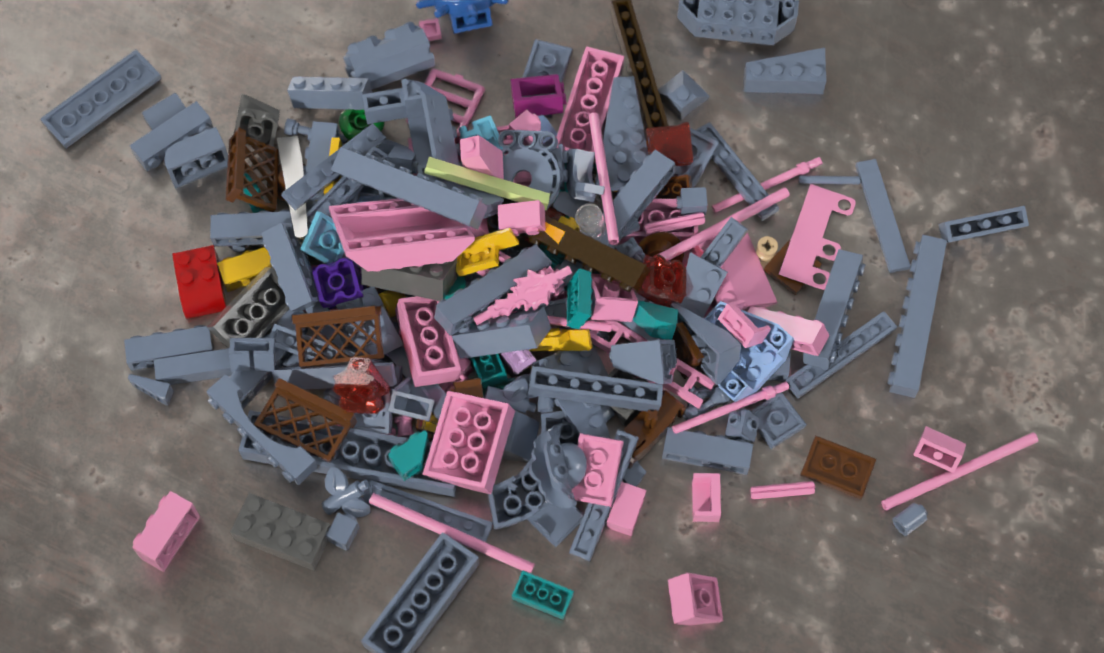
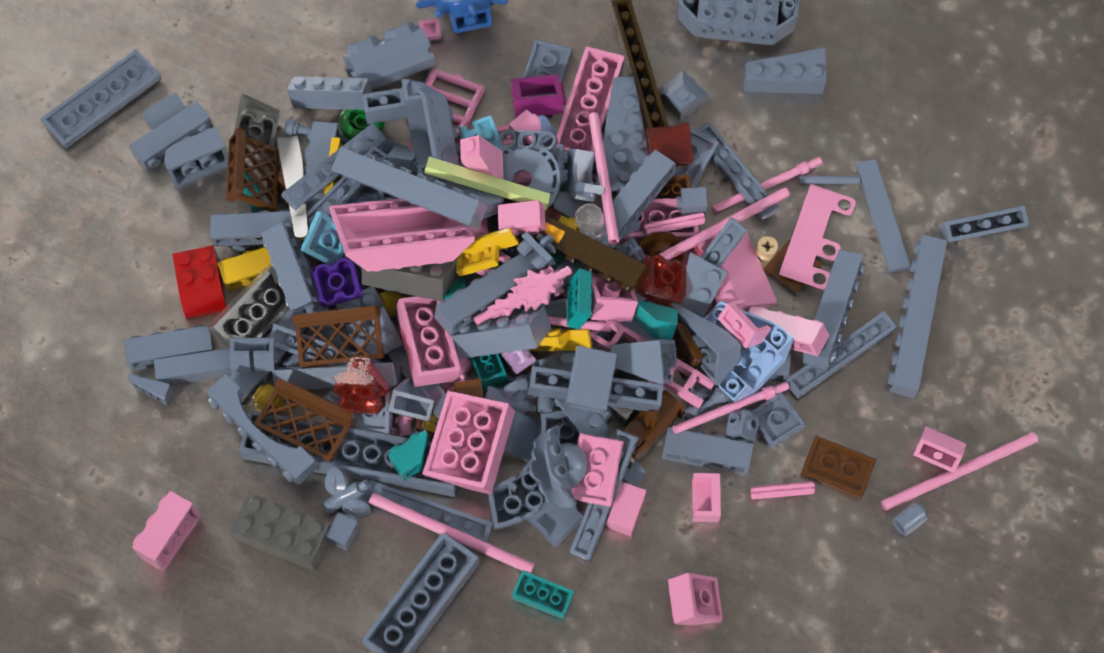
none -> yellow head [252,384,285,411]
none -> sand blue hips [517,232,556,271]
none -> sand blue piece [565,346,617,414]

